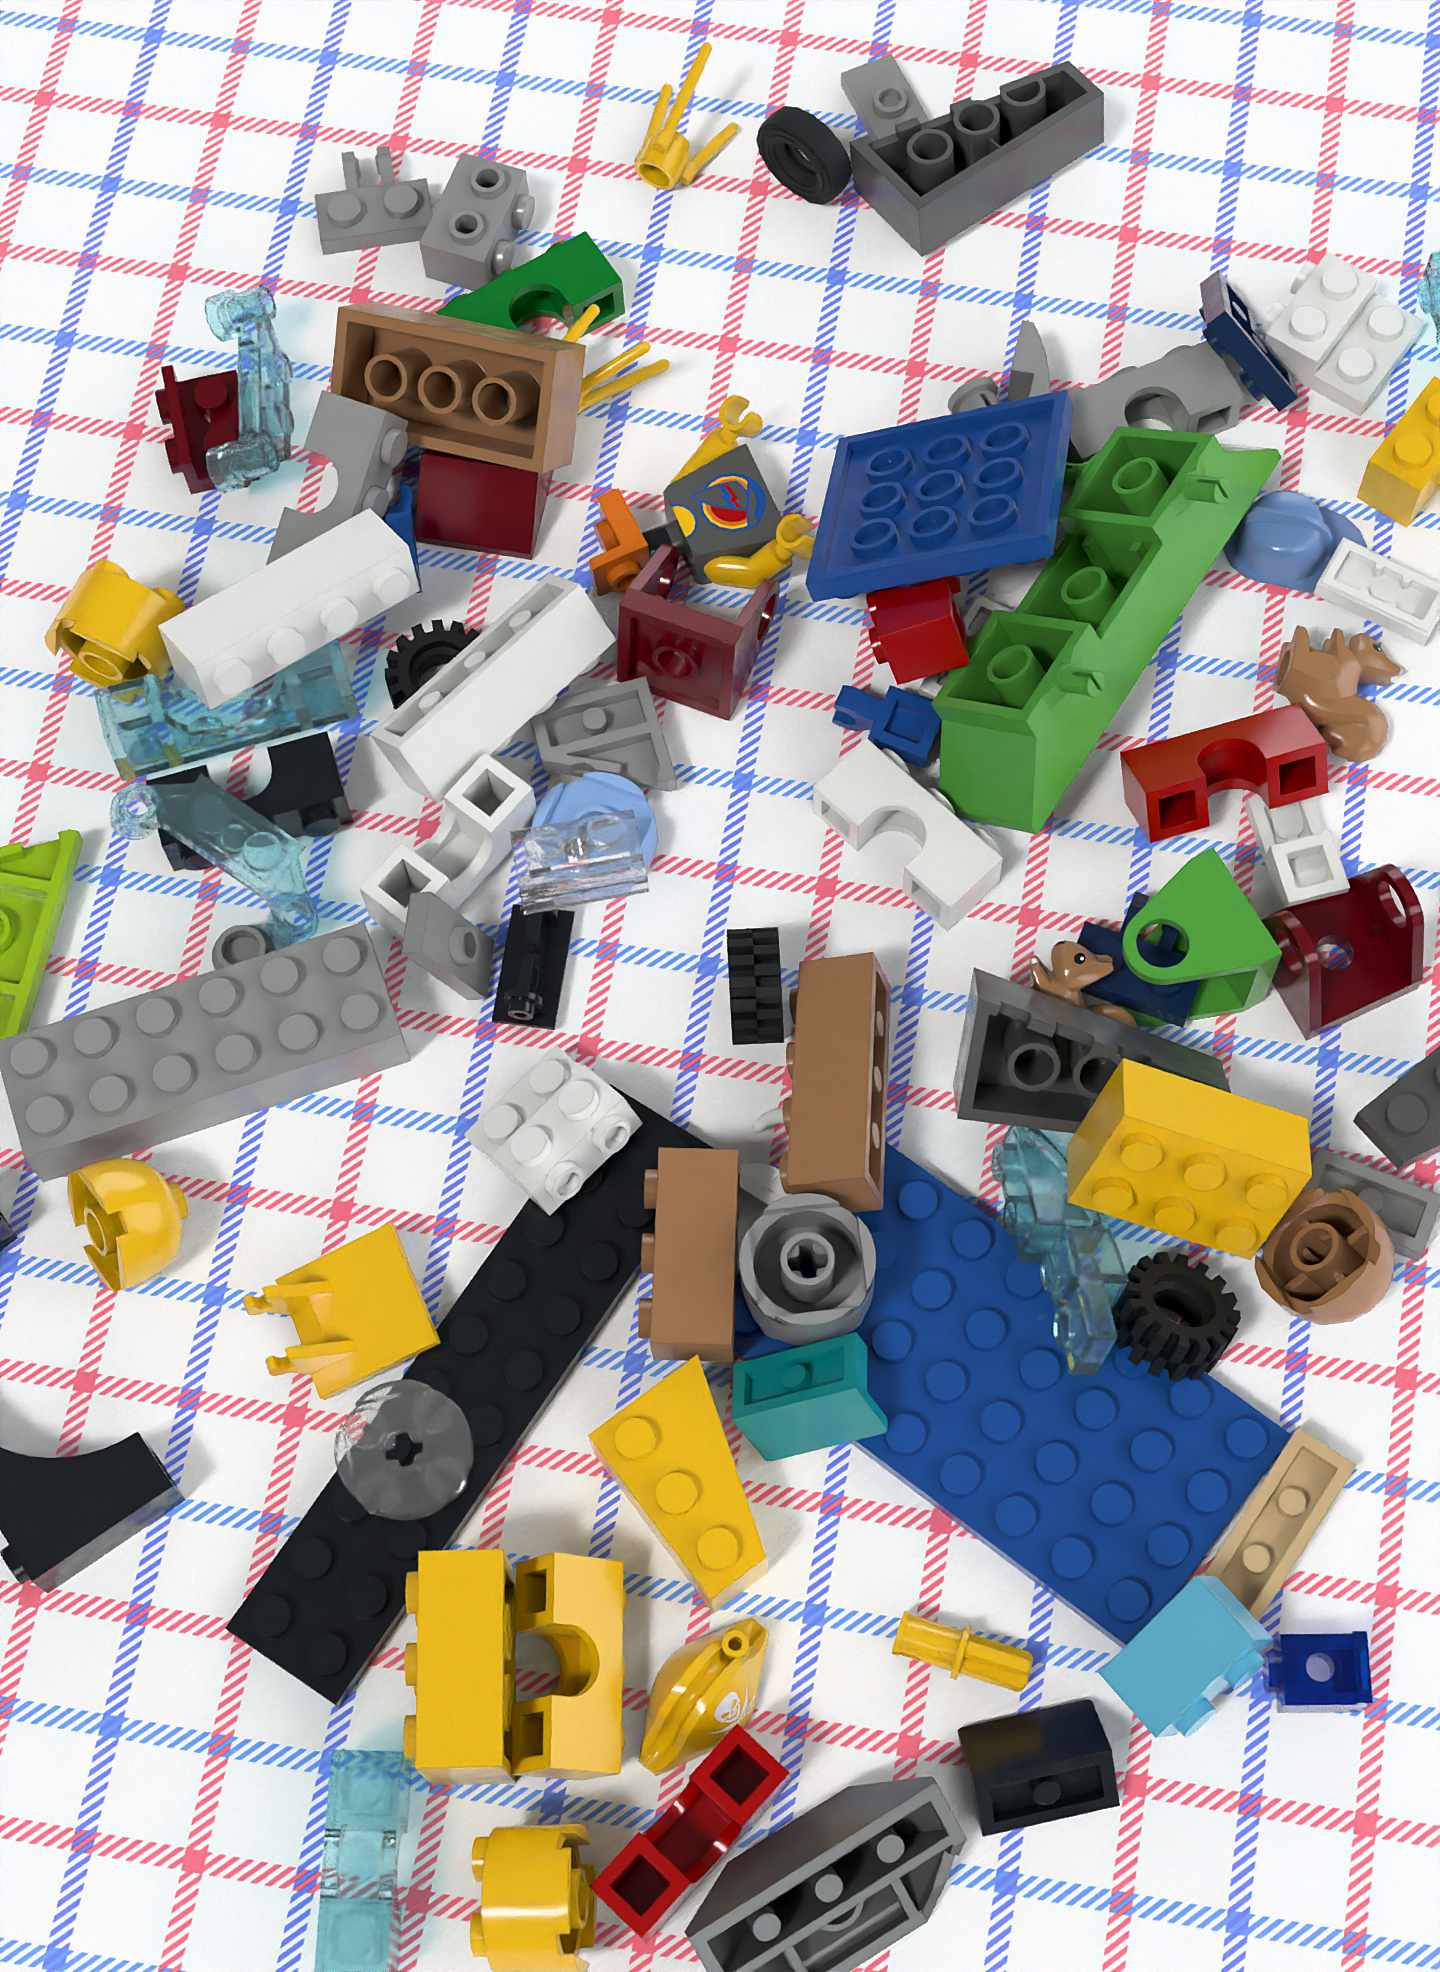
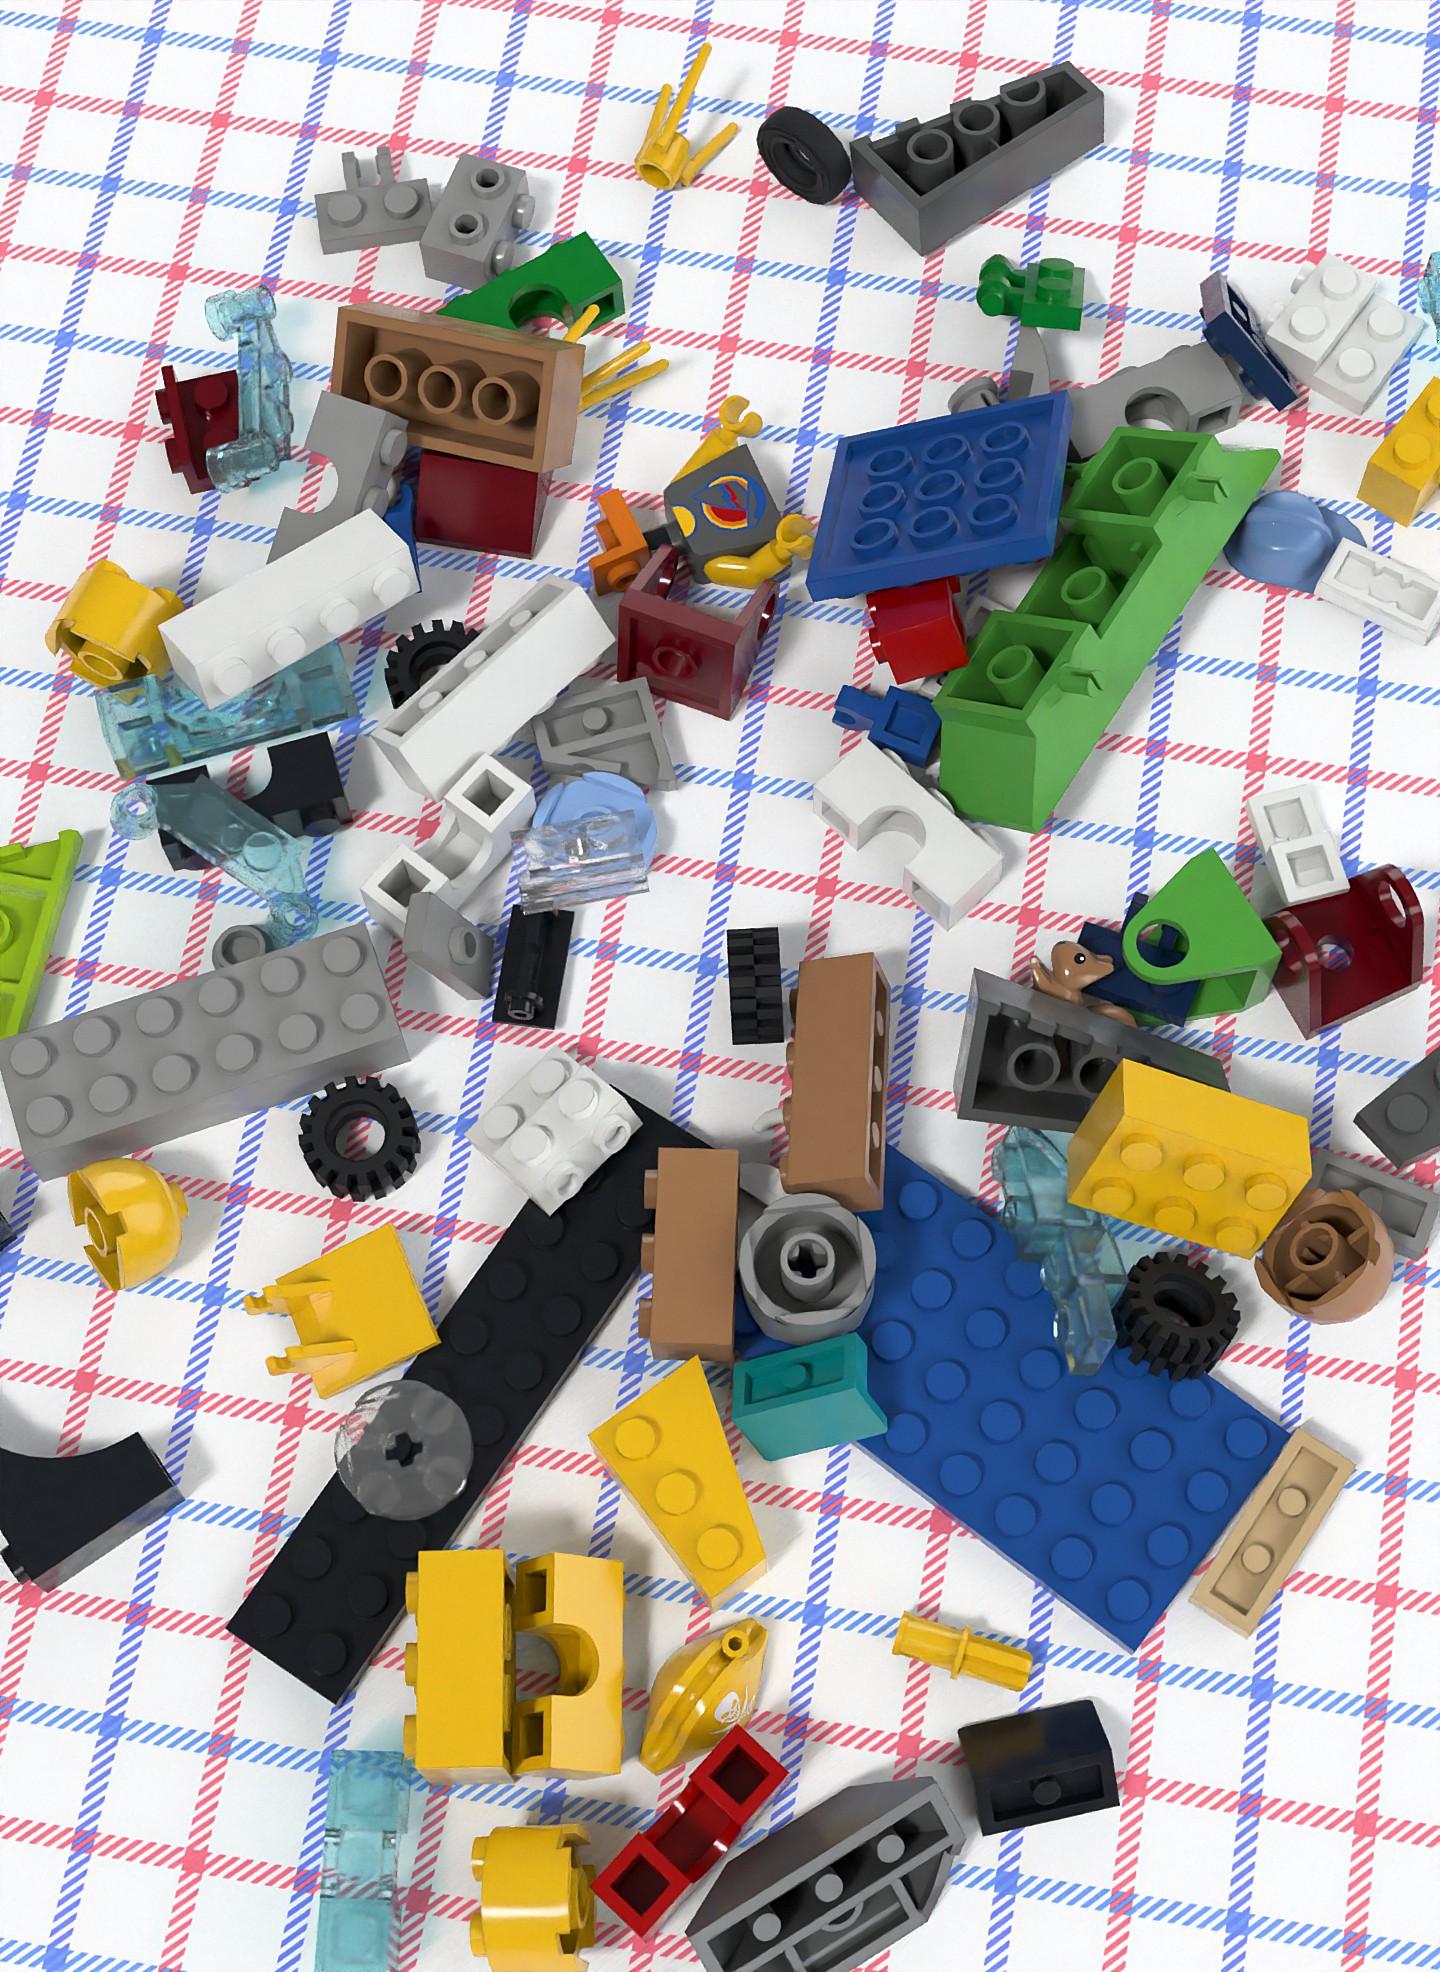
light grey plate [841,54,929,142] -> none
medium azure brick [1099,1576,1273,1738] -> none
red arch [1120,703,1329,843] -> none
clear blue brick [1262,1631,1373,1713] -> none
medium nougat animal [1272,625,1401,763] -> none
none -> black tyre [298,1075,421,1202]
none -> green plate [976,254,1085,331]

